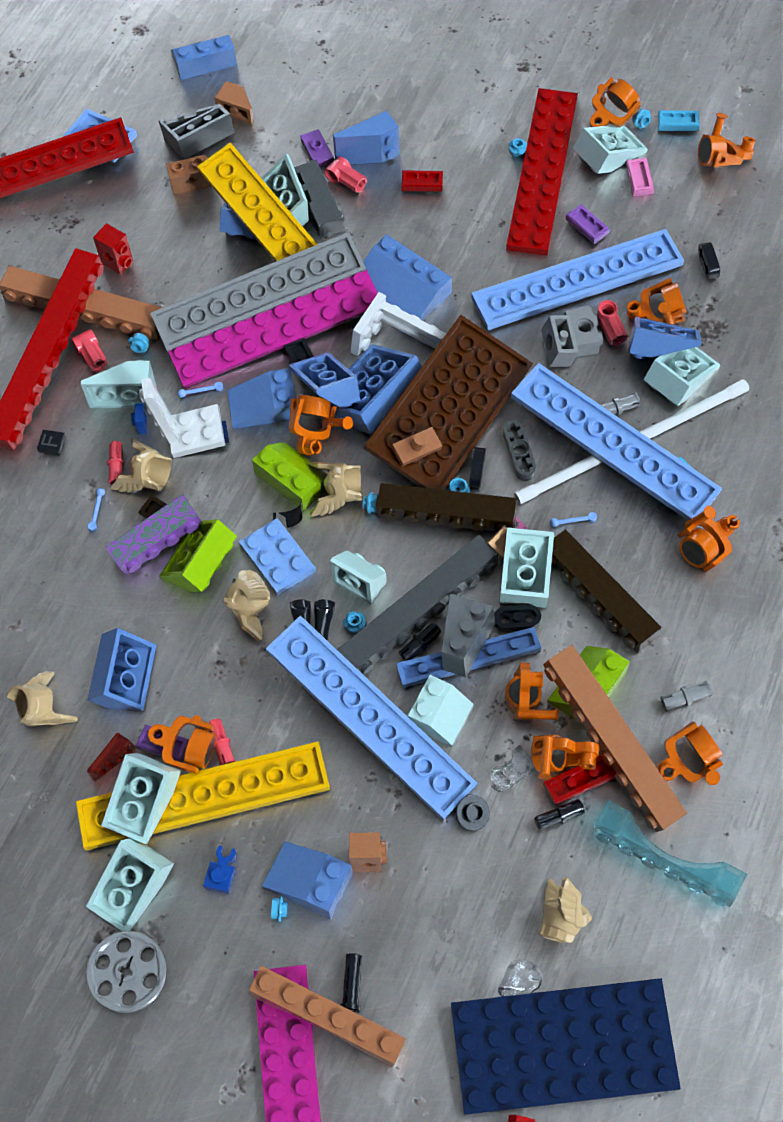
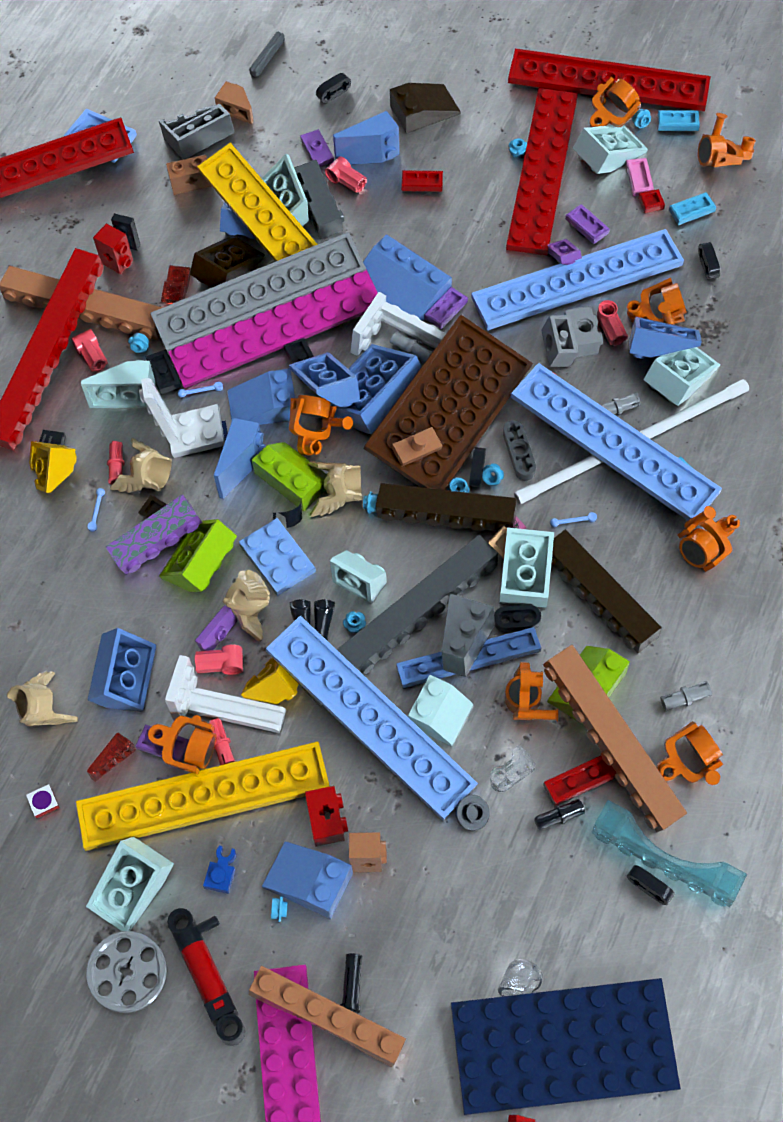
light aqua slope [101,753,181,844] -> none
blue plate [131,403,147,434] -> none
medium blue slope [171,35,237,80] -> none
black axle [398,623,441,661] -> none
orange piece [531,734,600,780] -> none
tan helmet [538,877,592,943] -> none
none -> tile [26,784,60,819]
none -> yellow slope [29,441,77,493]
none -> black plate [111,213,141,251]
none -> black plate [145,349,181,395]
none -> clear red slope [161,265,191,304]
none -> white bracket [165,655,286,733]
none -> piece [167,908,245,1046]
none -> dark brown slope [190,235,265,288]
none -> medium lavender plate [195,605,237,651]
none -> coral piece [195,645,243,675]
none -> medium blue slope [214,418,266,499]
none -> yellow slope [241,658,299,704]
none -> dark grey axle [249,31,285,77]
none -> red brick [305,786,348,847]
none -> black beam [316,73,351,103]
none -> dark brown slope [390,83,461,134]
none -> light grey pin [390,331,433,363]
none -> medium lavender plate [425,287,468,329]
none -> medium azure plate [482,463,504,485]
none -> red plate [508,48,711,112]
none -> medium lavender plate [547,239,582,265]
none -> black beam [627,865,675,905]
none -> red tile [638,189,665,214]
none -> medium azure plate [669,192,716,225]

